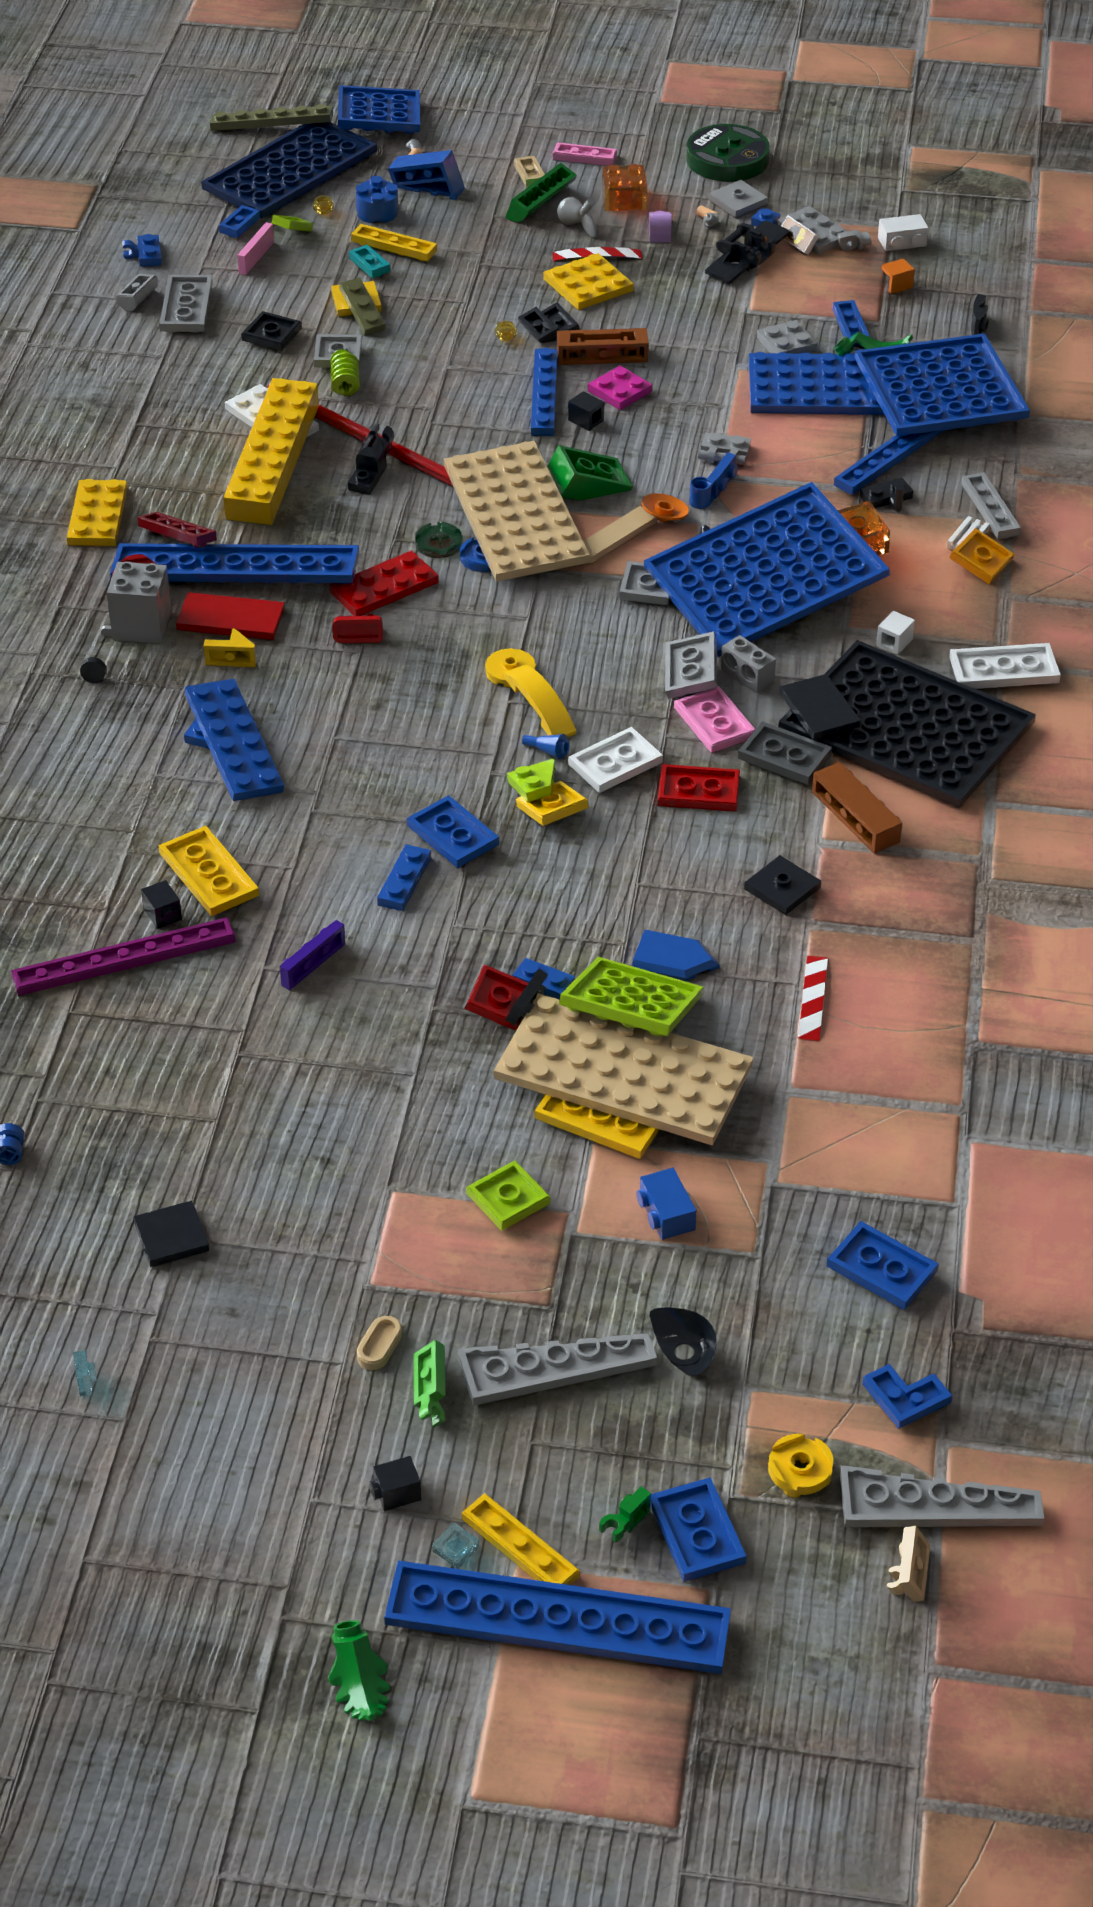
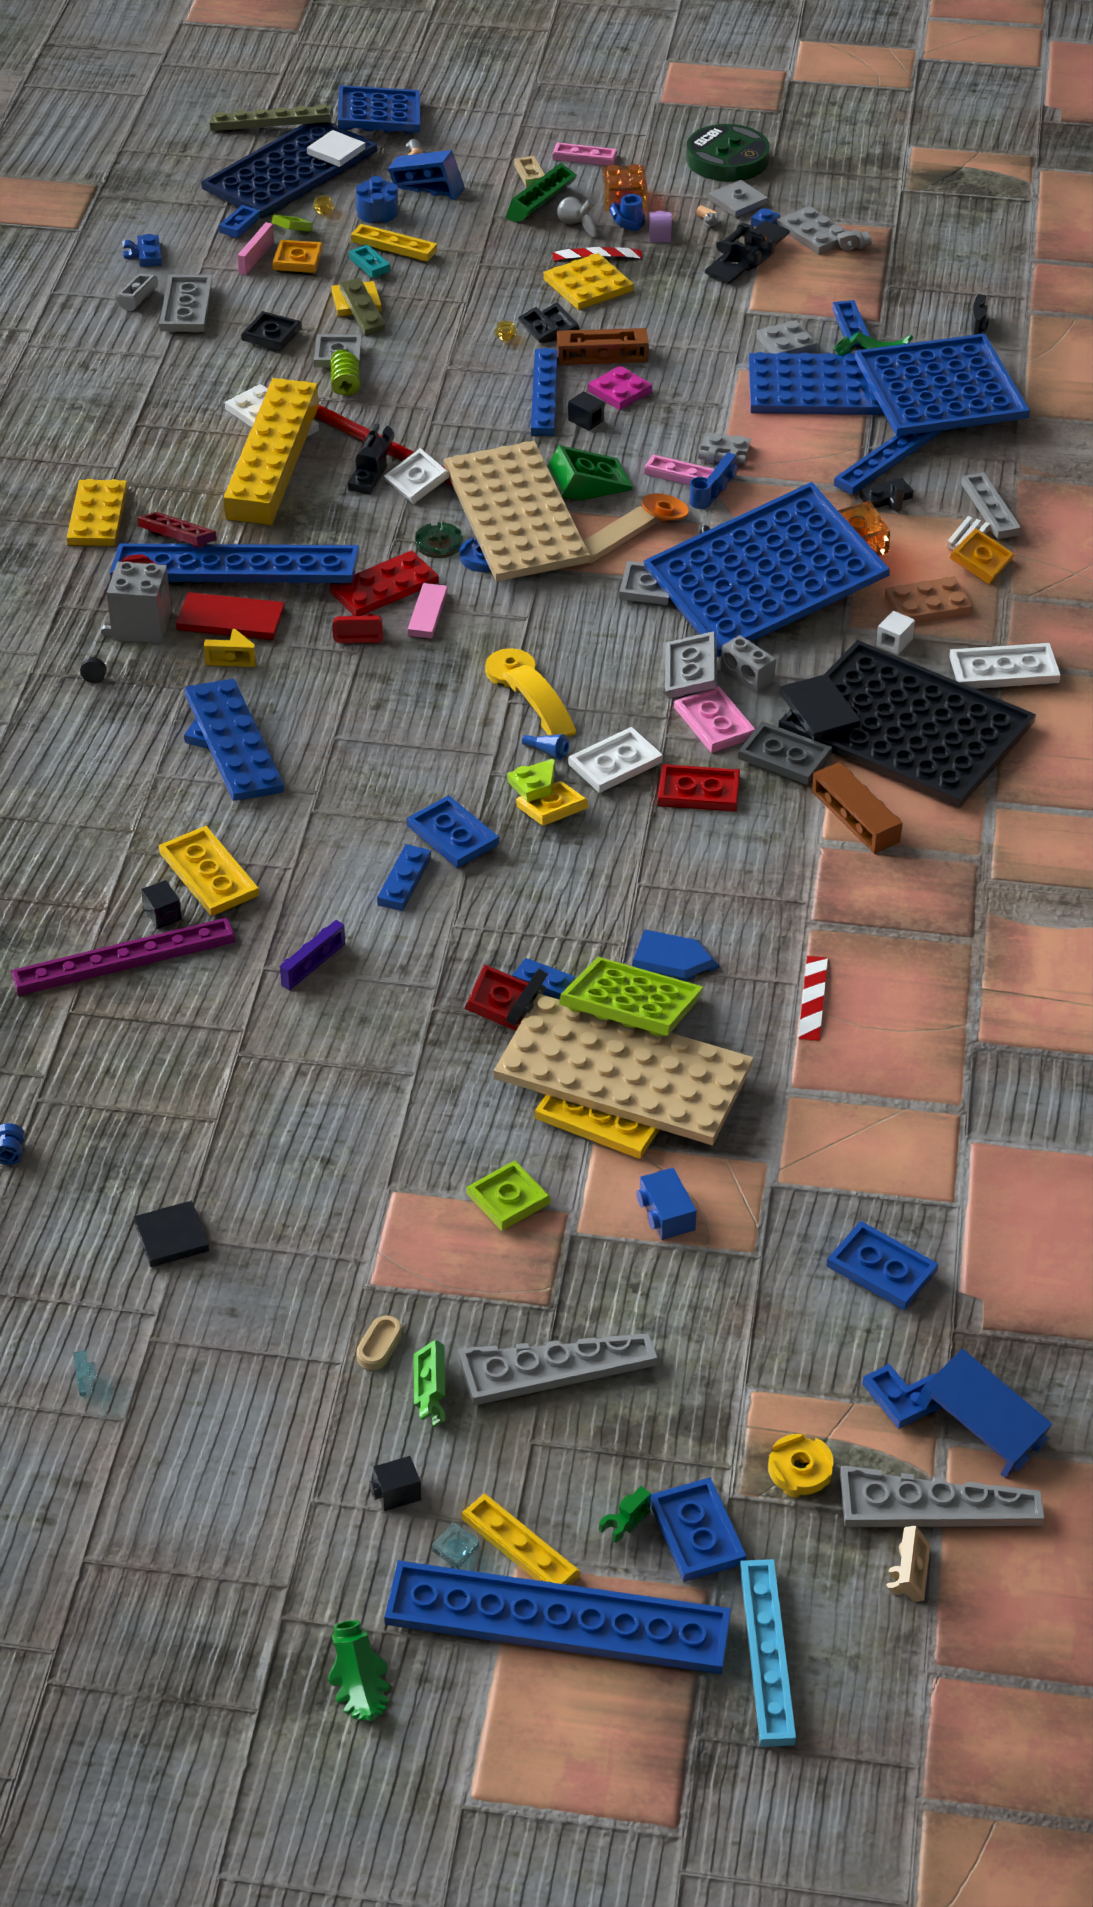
black piece [649,1307,717,1376] -> none
black plate [744,855,821,915] -> none
tile [782,216,819,255] -> none
white brick [878,214,928,251] -> none
orange panel [881,259,915,294] -> none
none -> light orange plate [272,240,323,273]
none -> white tile [307,130,365,167]
none -> white tile [384,448,450,504]
none -> bright pink tile [408,583,447,639]
none -> blue piece [609,194,645,231]
none -> bright pink tile [644,454,714,485]
none -> medium azure plate [740,1559,796,1747]
none -> nougat plate [885,576,972,623]
none -> blue panel [916,1348,1052,1479]

